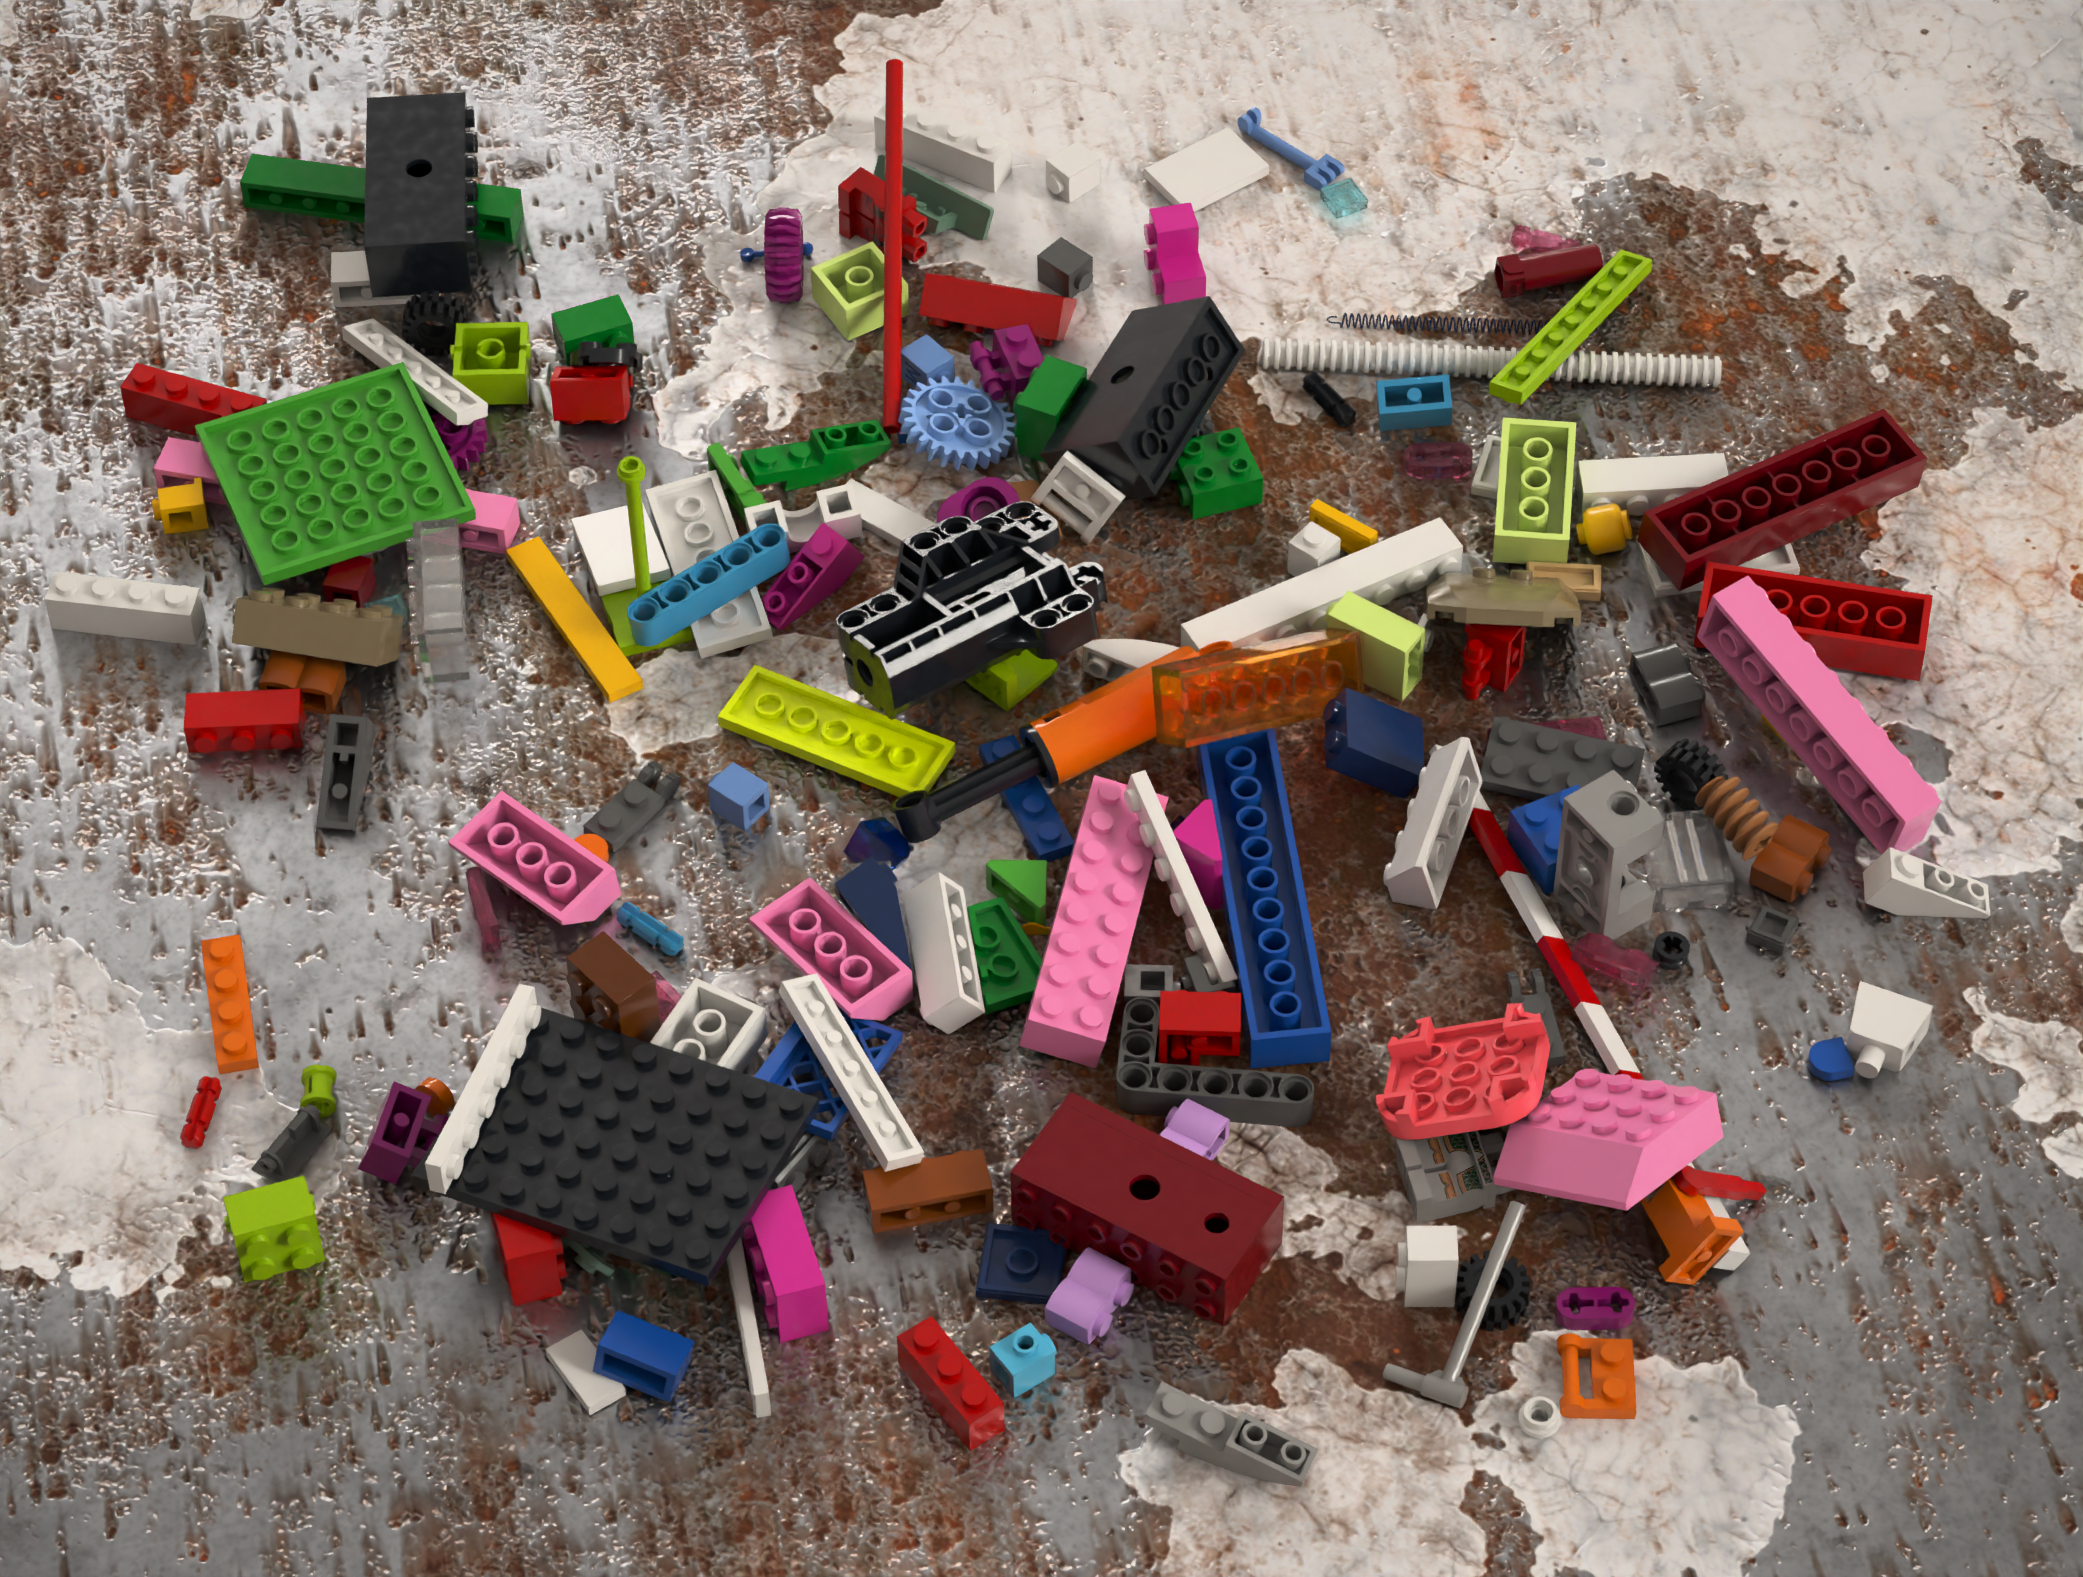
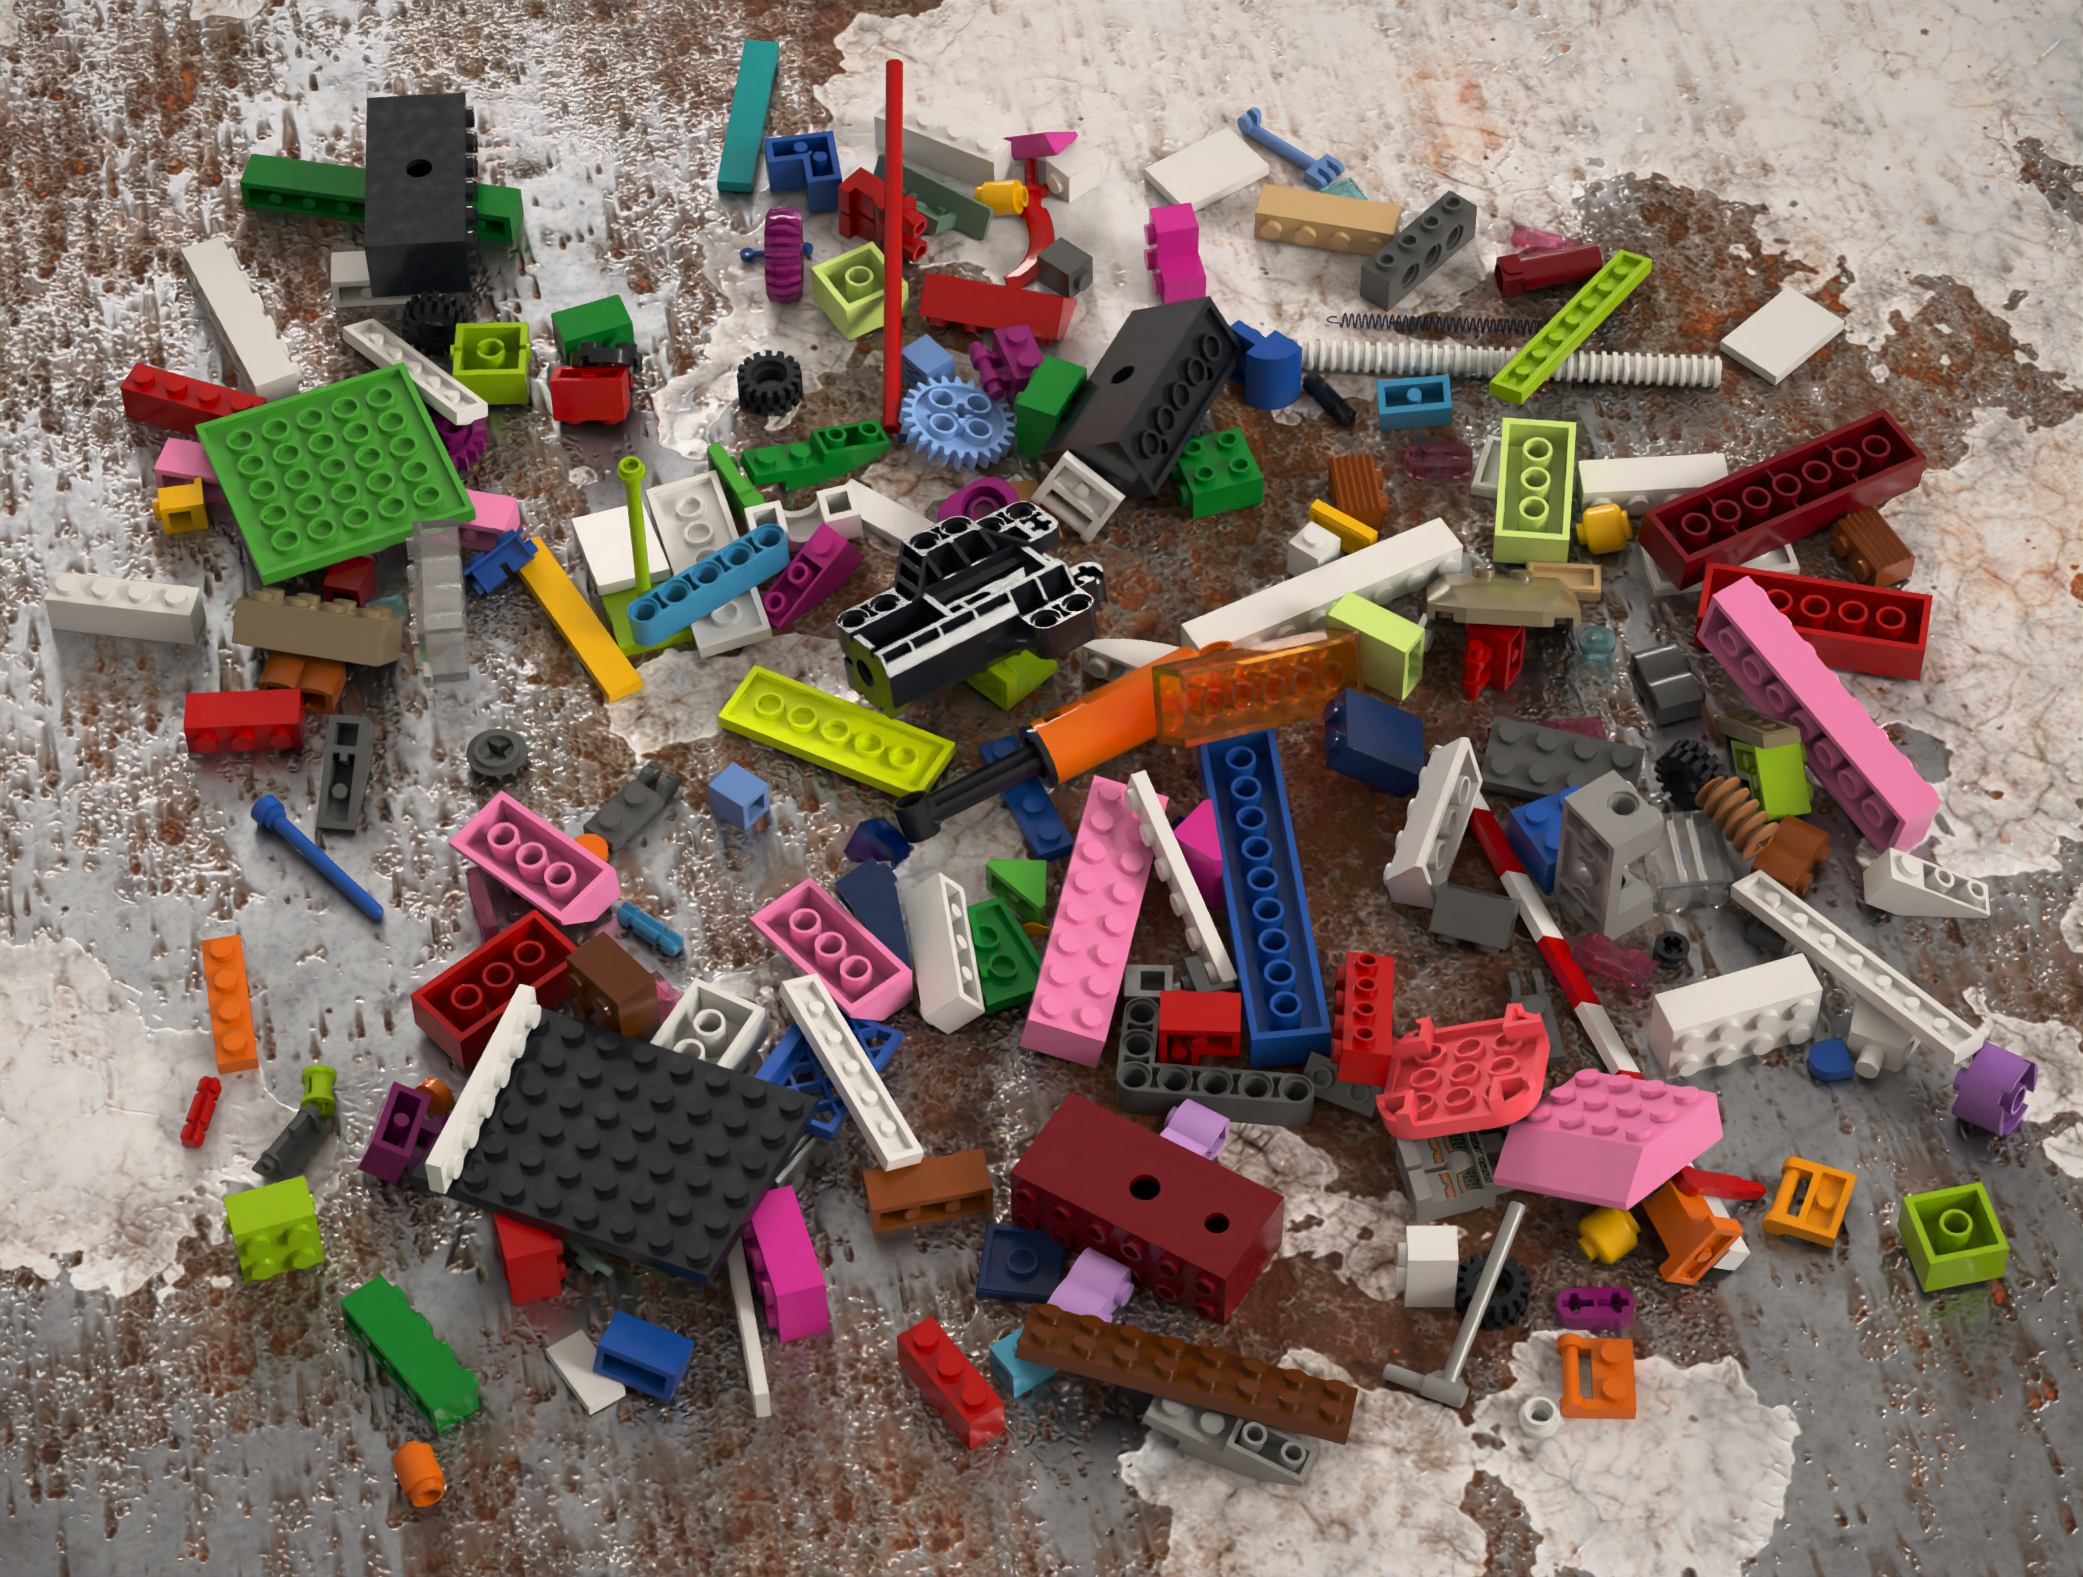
none -> white brick [181,236,303,403]
none -> blue piece [251,795,384,919]
none -> green brick [340,1275,480,1434]
none -> orange brick [391,1441,445,1507]
none -> red brick [410,909,578,1071]
none -> blue hinge [463,528,539,595]
none -> dark grey gear [466,729,528,781]
none -> teal tile [717,40,779,192]
none -> black tyre [737,350,803,417]
none -> blue brick [764,131,842,213]
none -> yellow brick [974,179,1028,216]
none -> dark pink slope [1004,131,1078,160]
none -> red sword [1004,158,1055,288]
none -> reddish brown plate [1015,1302,1358,1445]
none -> blue brick [1229,320,1302,410]
none -> tan brick [1254,184,1401,257]
none -> dark grey hinge [1303,1051,1384,1118]
none -> dark orange brick [1328,453,1389,530]
none -> red brick [1330,951,1394,1087]
none -> dark grey brick [1360,190,1477,312]
none -> dark grey brick [1429,881,1521,954]
none -> yellow head [1577,1206,1641,1265]
none -> clear light blue plate [1578,625,1616,661]
none -> white brick [1648,953,1823,1079]
none -> dark tan tile [1715,709,1801,749]
none -> white tile [1719,286,1844,385]
none -> white plate [1730,870,1984,1065]
none -> lime brick [1731,739,1814,822]
none -> light orange plate [1762,1157,1857,1248]
none -> dark orange brick [1833,506,1915,588]
none -> lime brick [1897,1182,2010,1292]
none -> medium lavender brick [1952,1041,2038,1136]

